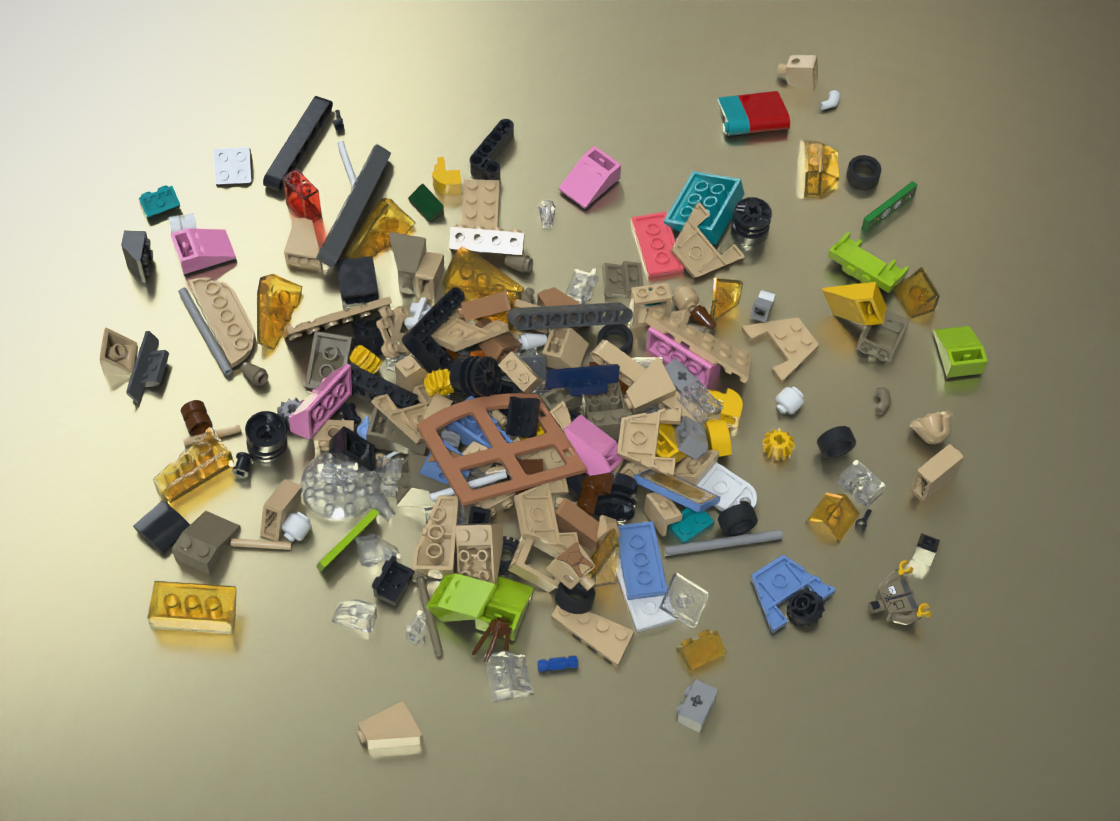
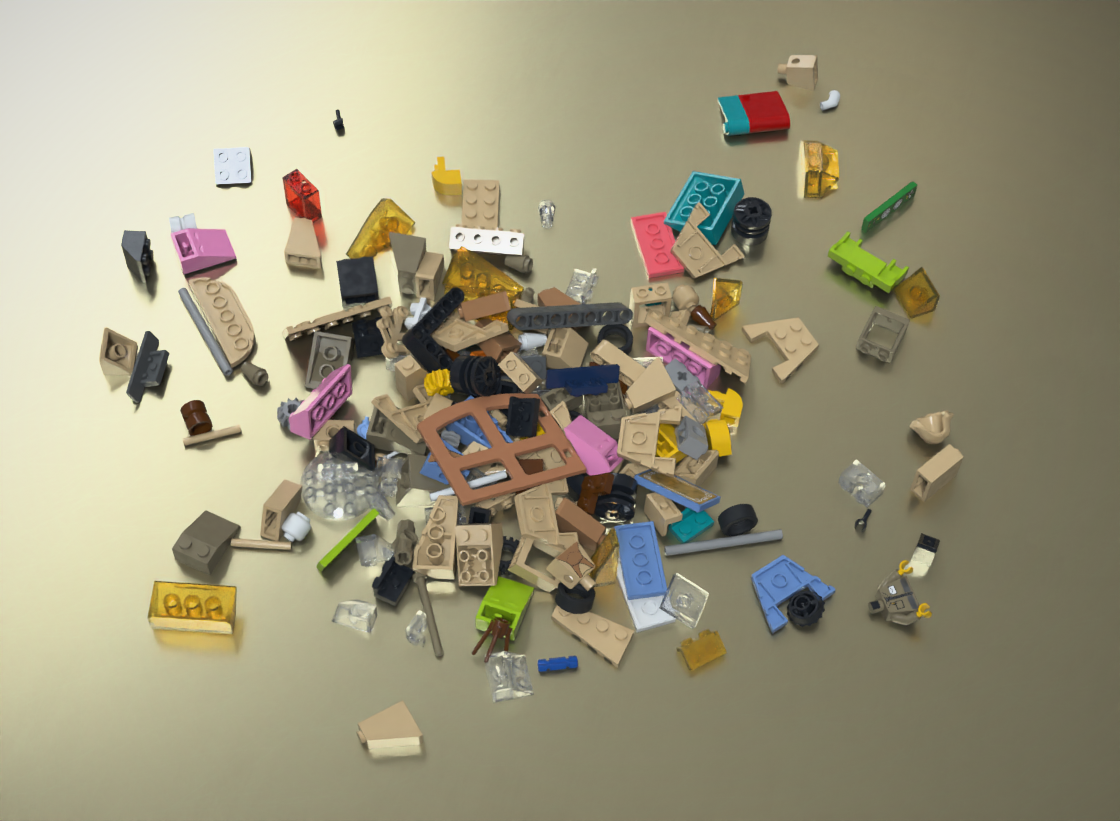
black slope [133,500,190,554] -> none
teal bracket [138,185,181,219] -> none
clear yellow wedge [153,427,235,504] -> none
black bush [232,452,253,478] -> none
black wheel [245,411,287,463] -> none
clear yellow wedge [257,273,303,350] -> none
black beam [263,96,333,192] -> none
dark grey beam [316,143,391,268] -> none
white bar [337,141,356,187] -> none
black bush [339,402,361,427] -> none
yellow gear [349,345,382,374] -> none
black brick [351,364,419,409] -> none
dark green slope [408,184,444,222] -> none
lime slope [426,573,497,622] -> none
black beam [469,119,514,181] -> none
bright pink slope [558,146,621,209] -> none
tan slope [597,515,621,543] -> none
dark tan slope [602,261,643,298] -> none
light grey brick [676,679,718,732] -> none
white plate [697,462,757,512] -> none
light grey leg [750,290,776,323] -> none
yellow gear [762,428,795,461] -> none
white head [775,386,804,415] -> none
clear yellow slope [805,493,860,543] -> none
black tyre [817,426,856,459] -> none
yellow slope [822,282,887,326] -> none
black tyre [846,155,882,189] -> none
dark tan arm [875,387,891,415] -> none
lime slope [933,326,988,378] -> none
none -> dark tan piece [392,519,418,565]

